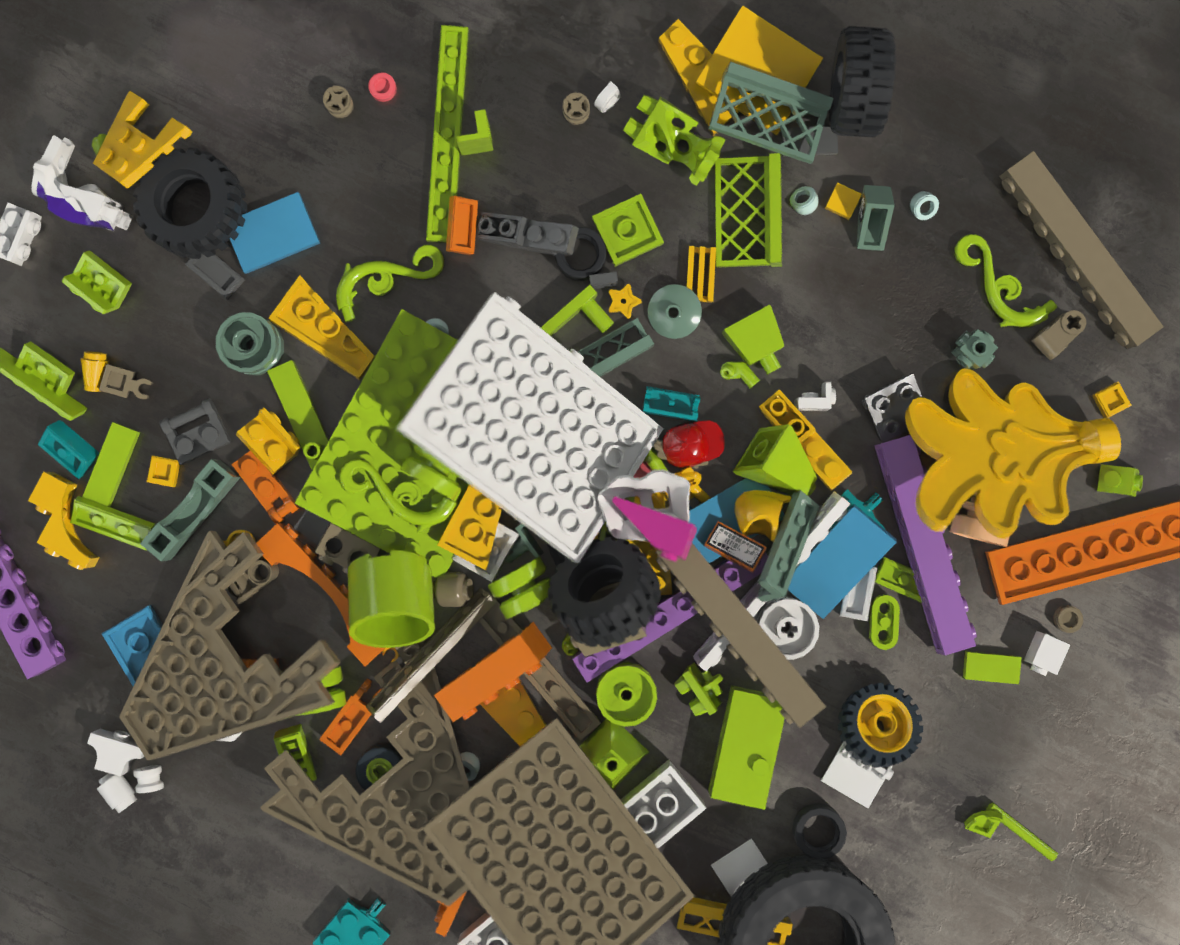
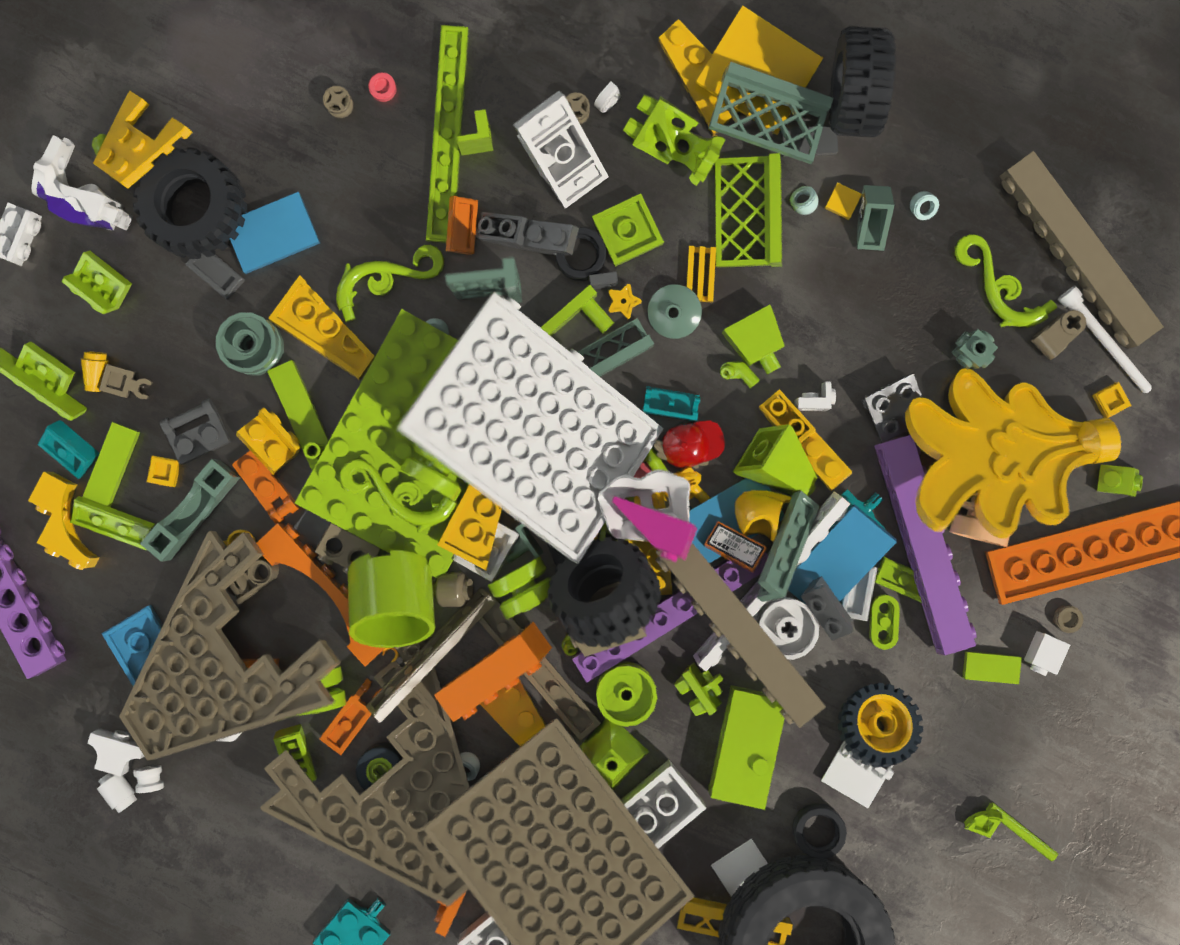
none -> sand green fence [446,258,522,303]
none -> white brick [513,91,609,209]
none -> dark grey bracket [801,576,854,641]
none -> white piece [1058,286,1152,393]

